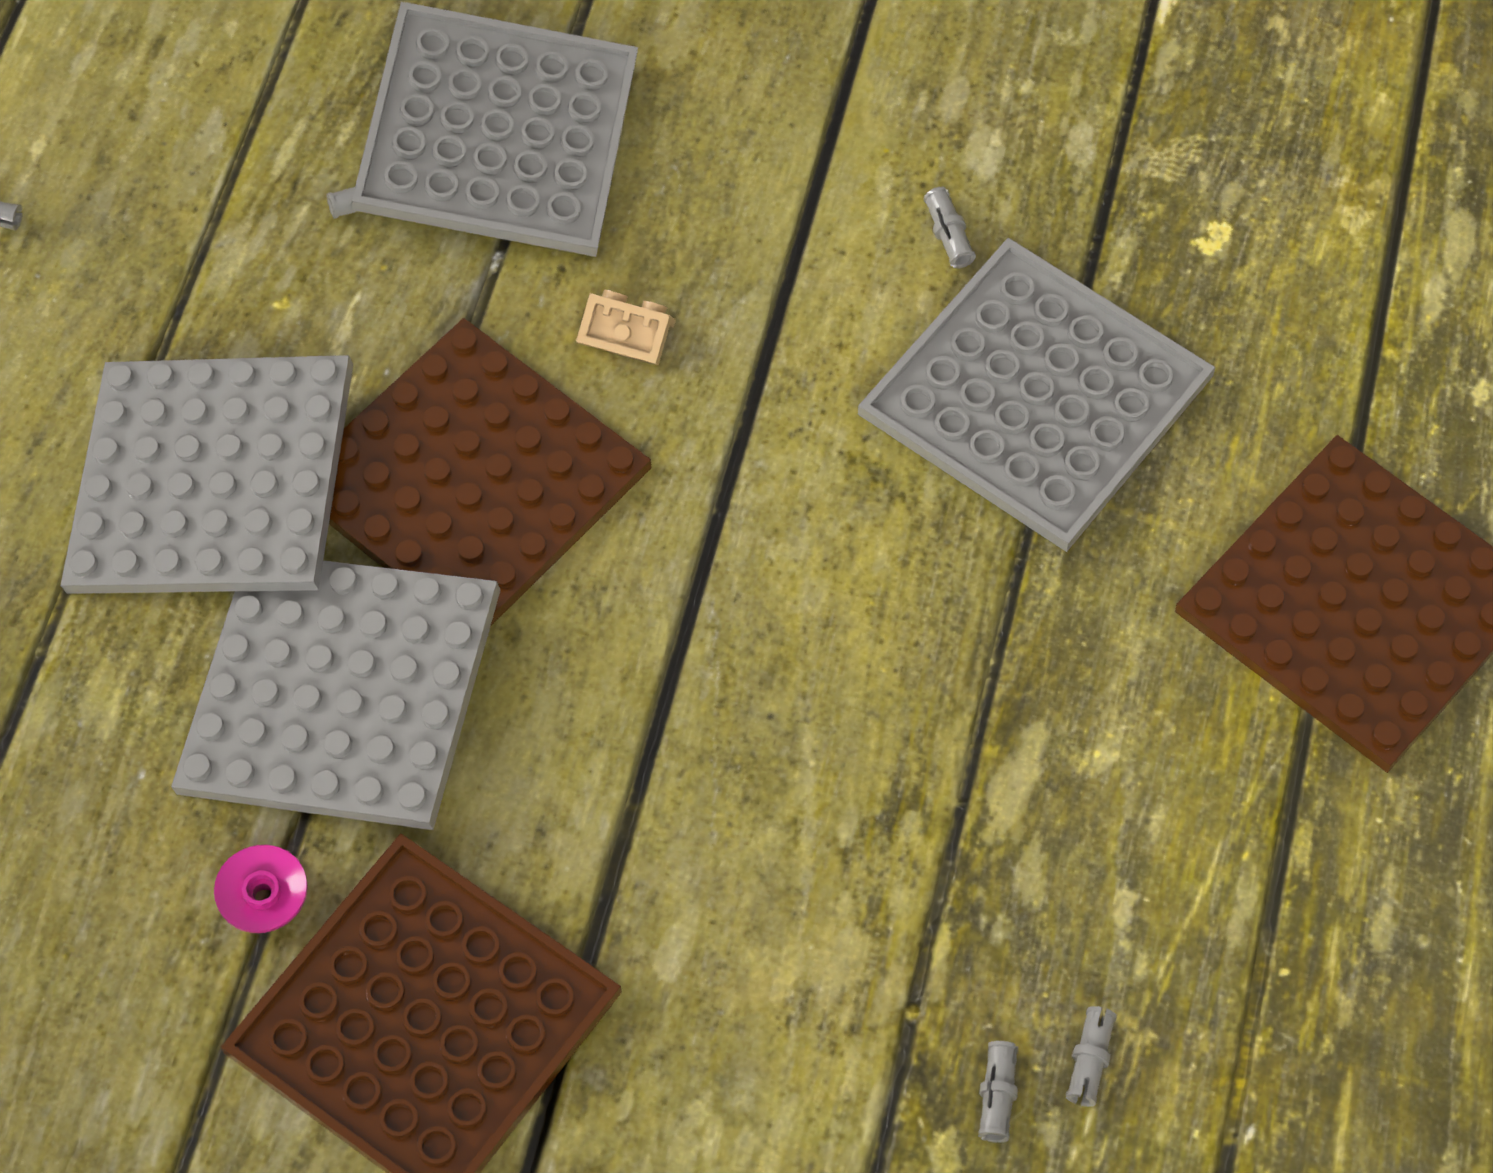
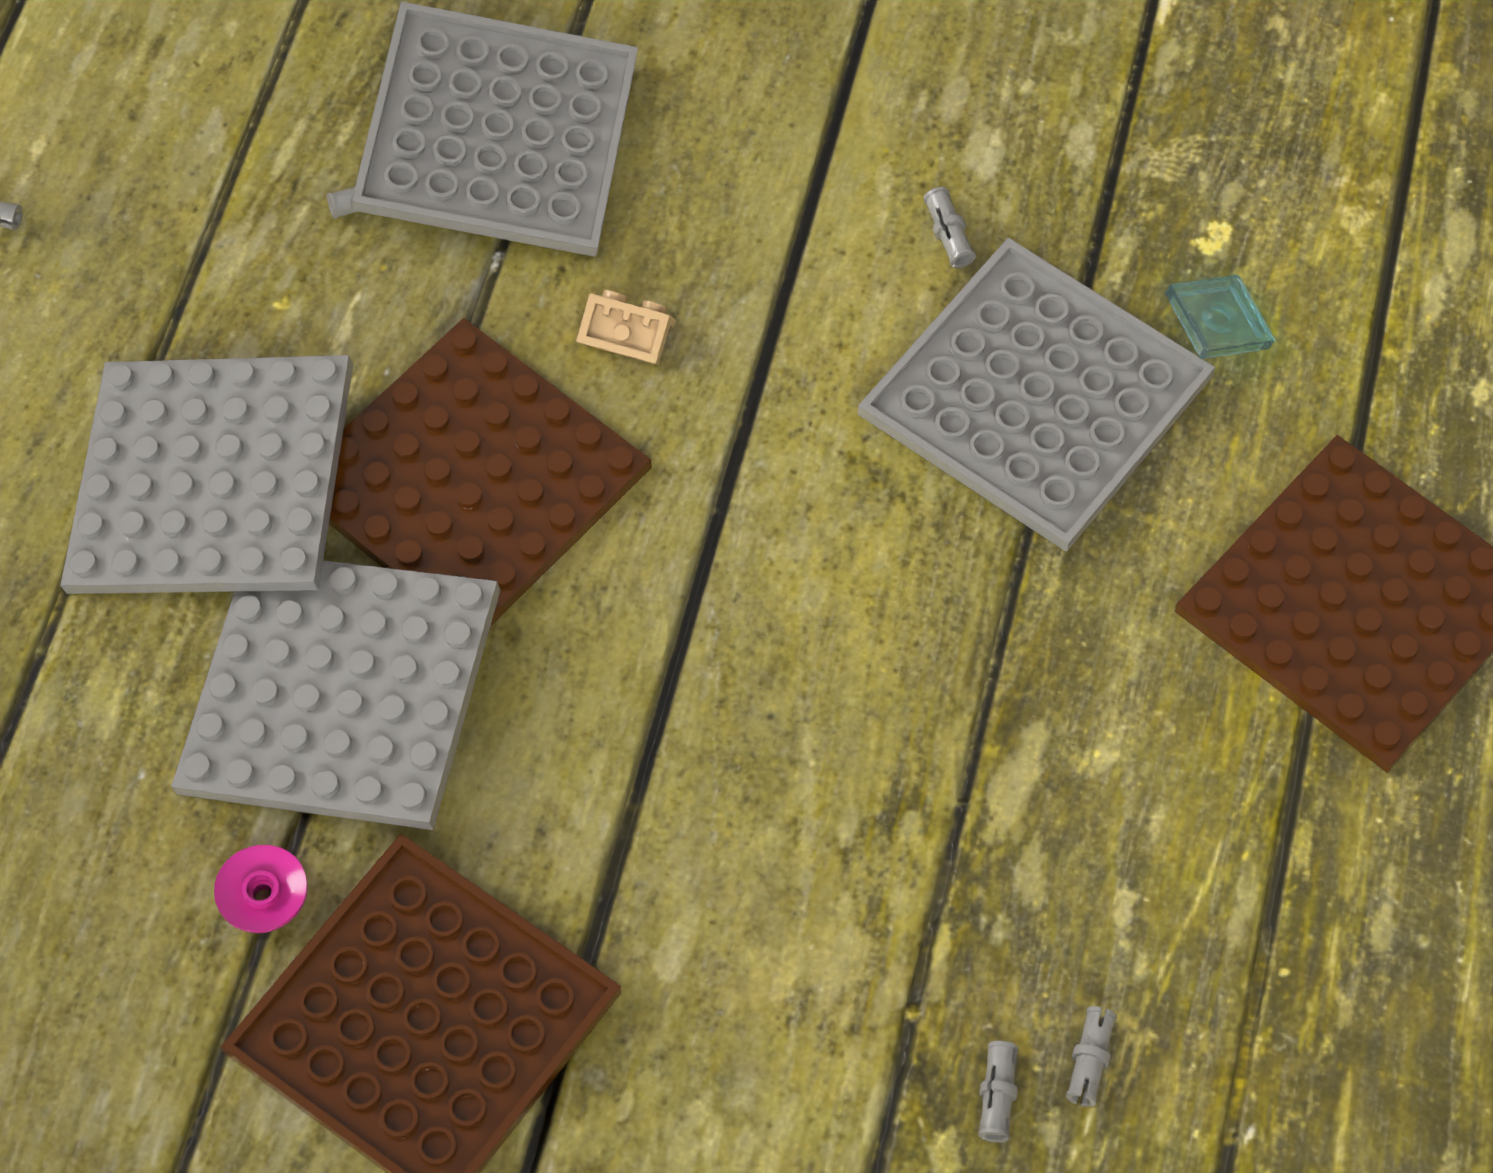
none -> clear light blue tile [1165,275,1275,359]

